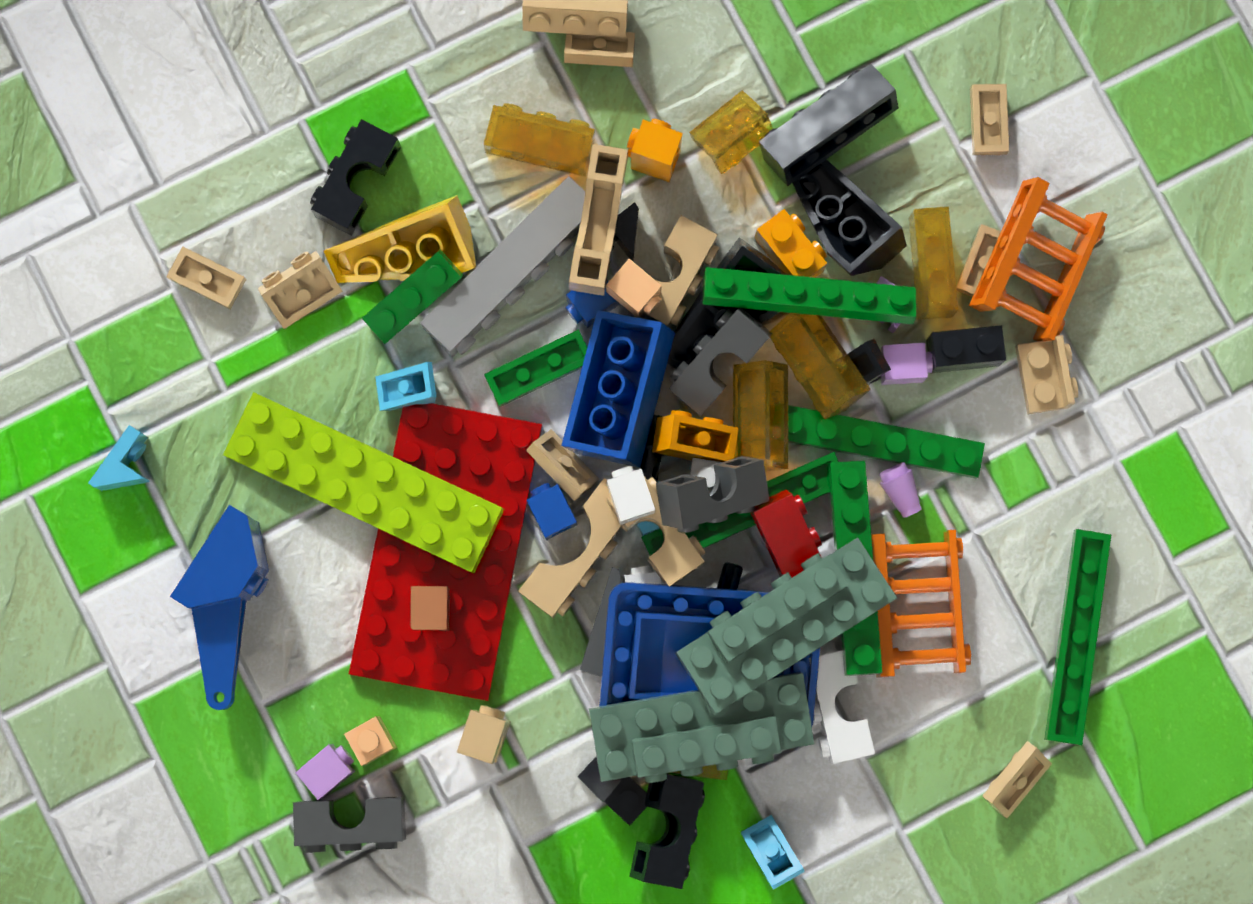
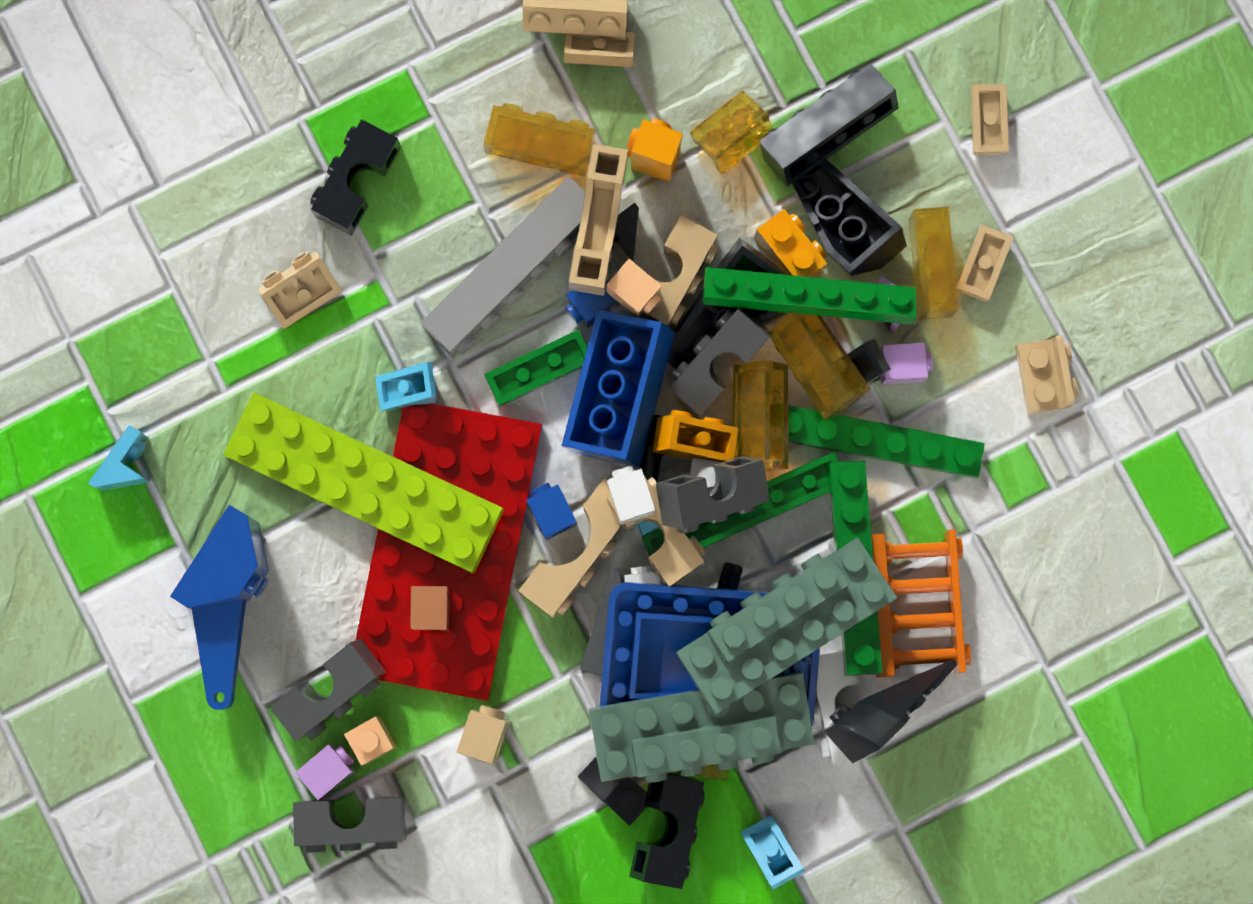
tan plate [166,246,246,310] -> none
yellow wedge [323,195,476,283] -> none
green plate [362,249,464,344] -> none
tan plate [526,429,599,501] -> none
red brick [750,489,822,578] -> none
lavender cone [879,463,922,518] -> none
black brick [926,325,1006,374] -> none
orange fence [969,177,1108,341] -> none
tan plate [982,741,1052,819] -> none
green plate [1044,529,1112,746] -> none
none -> dark grey arch [270,638,386,742]
none -> black wedge [824,659,958,764]

